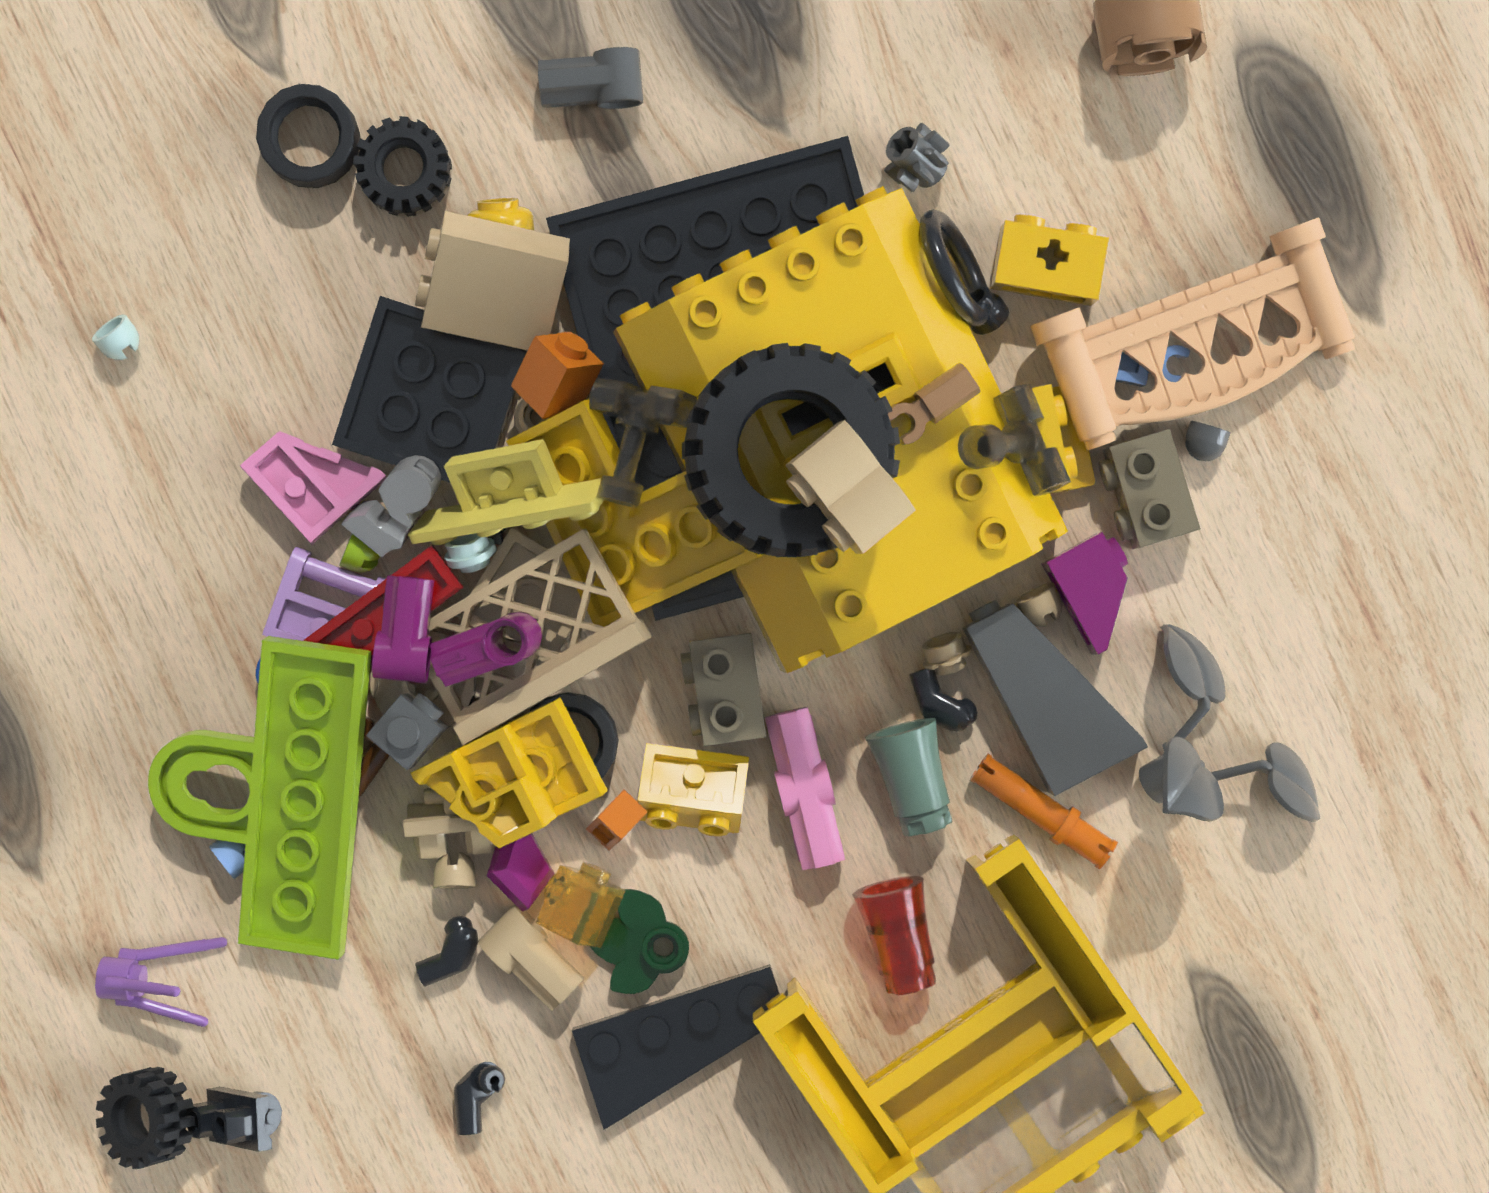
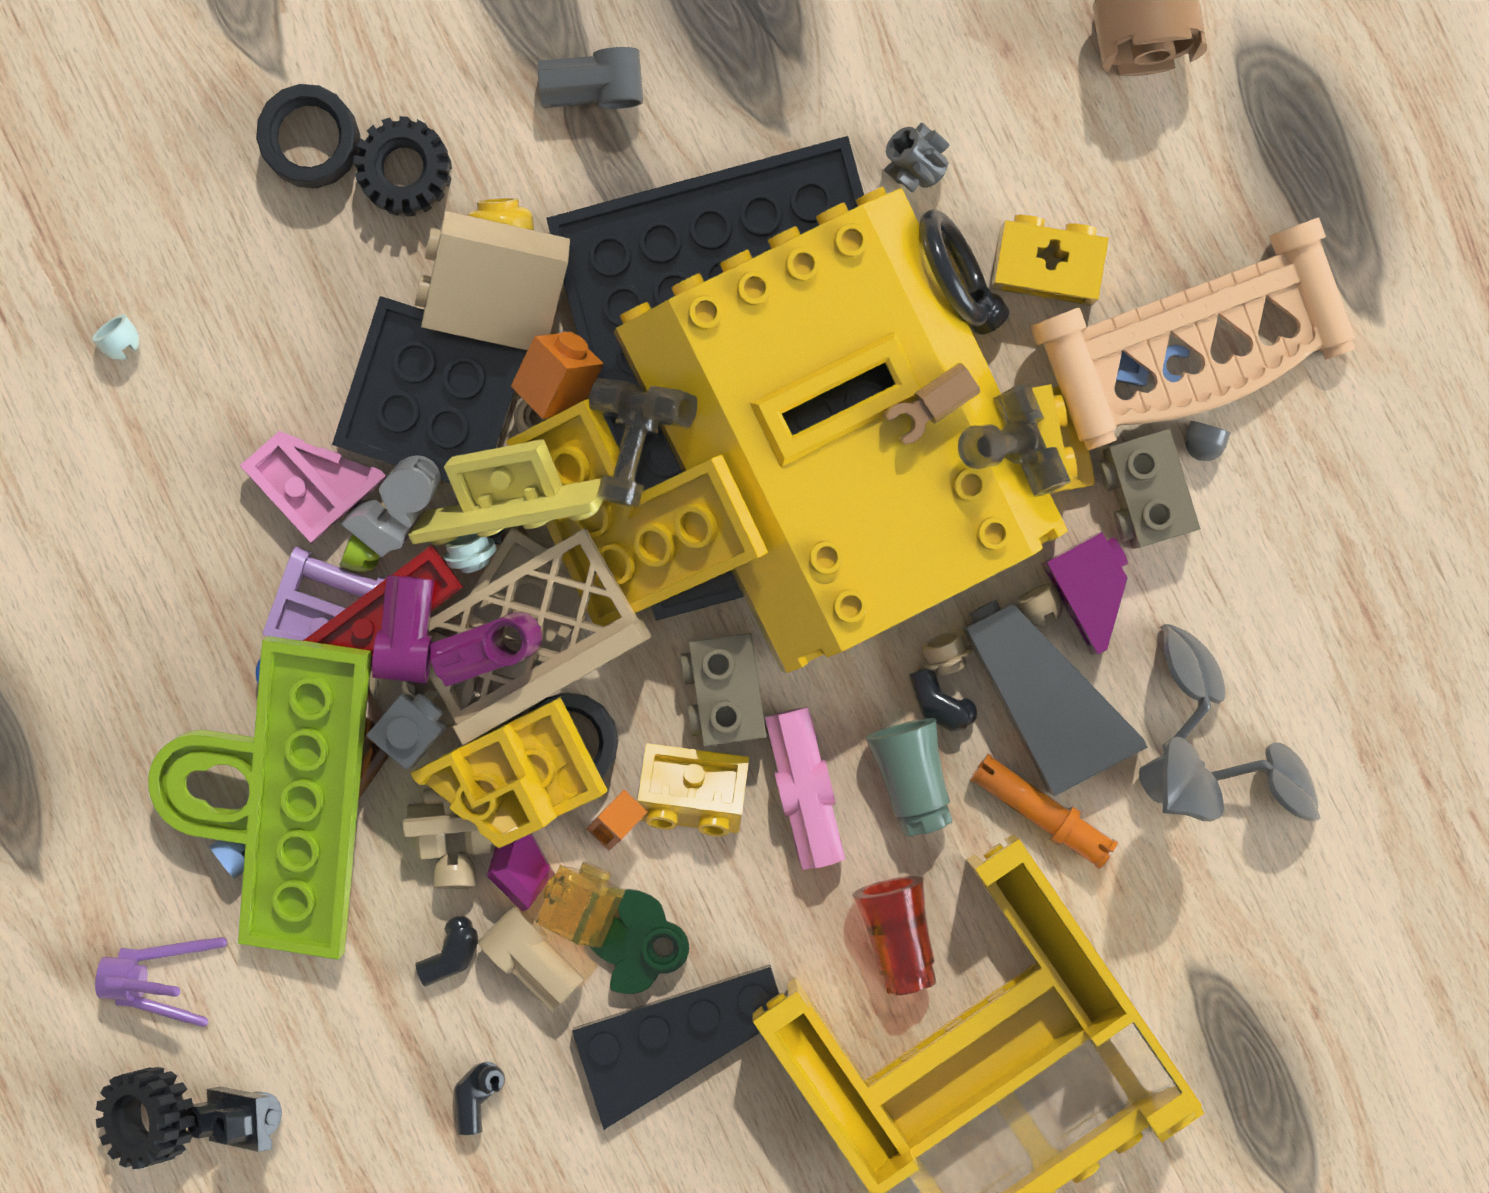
black tyre [682,343,900,557] -> none
tan brick [786,420,916,554] -> none

